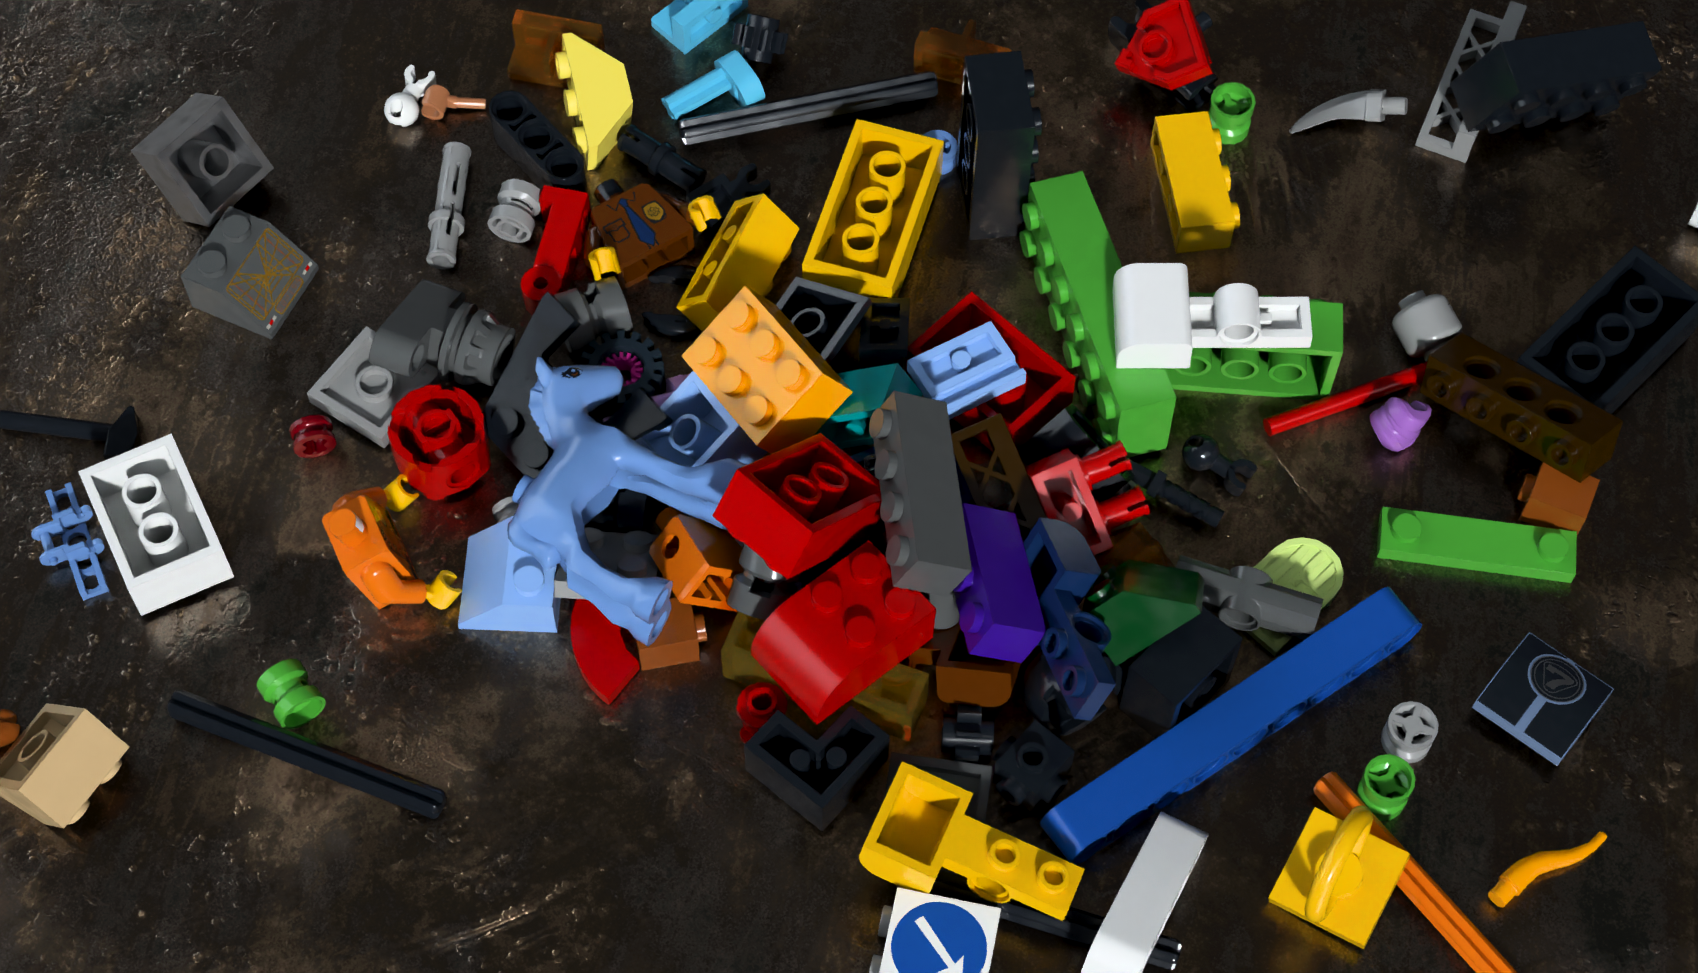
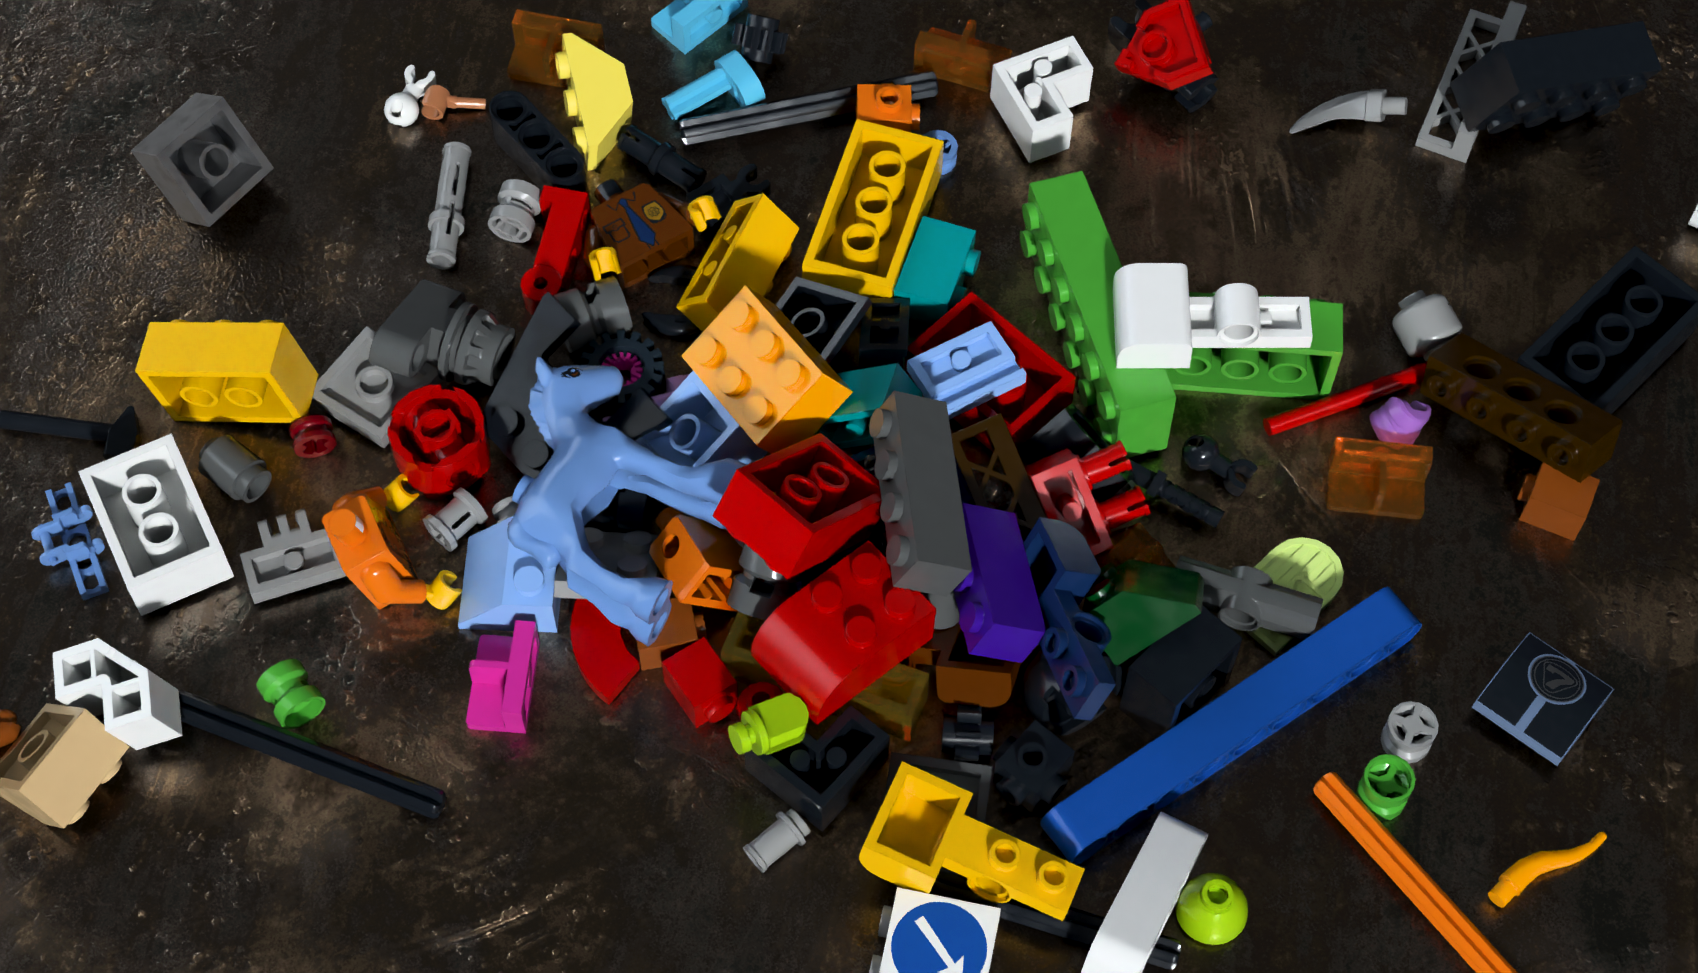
dark grey slope [181,206,319,340] -> none
black brick [956,51,1042,240] -> none
yellow brick [1150,111,1240,254] -> none
bright green wheel [1208,82,1256,145] -> none
yellow tile [1268,806,1410,949] -> none
bright green plate [1377,506,1577,583] -> none
none -> white brick [53,638,183,750]
none -> yellow brick [135,319,319,423]
none -> dark grey brick [198,435,272,503]
none -> light grey hinge [240,508,346,604]
none -> light grey bush [422,487,488,552]
none -> dark pink panel [466,620,540,734]
none -> red brick [662,637,738,728]
none -> lime arm [728,693,809,755]
none -> light grey pin [743,809,811,873]
none -> orange brick [856,83,920,132]
none -> teal brick [894,216,981,326]
none -> white brick [990,36,1093,163]
none -> lime brick [1175,873,1248,945]
none -> clear orange panel [1326,436,1433,520]

